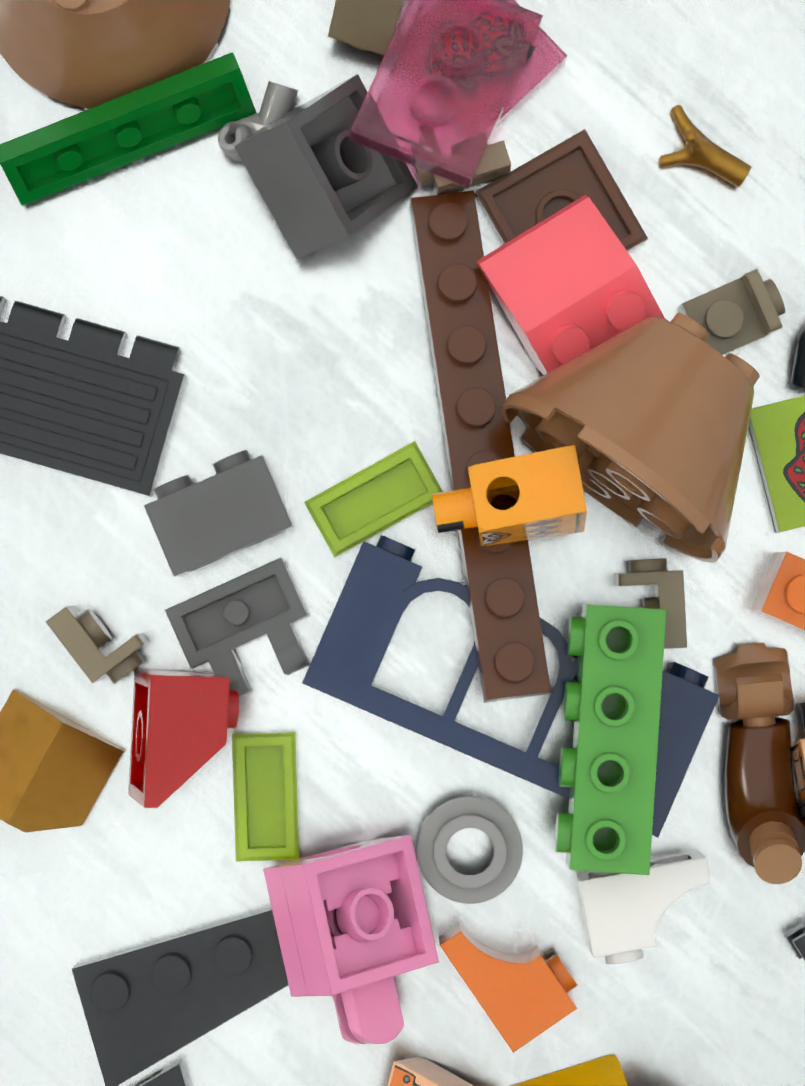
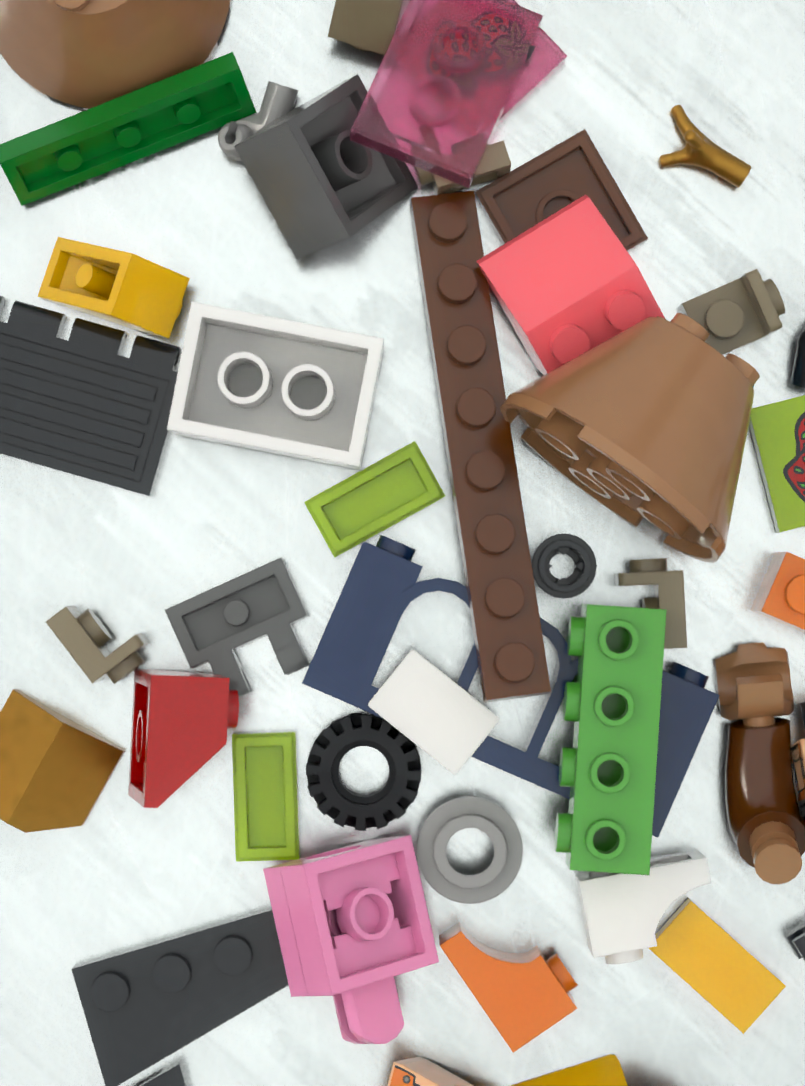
dark grey brick [143,450,296,577] -> none
light orange torso [432,445,587,546] -> none
none -> yellow slope [38,237,190,339]
none -> white brick [167,301,384,470]
none -> black tyre [306,712,421,831]
none -> white sticker [368,649,500,775]
none -> black cone [532,534,597,599]
none -> yellow tile [649,898,786,1034]

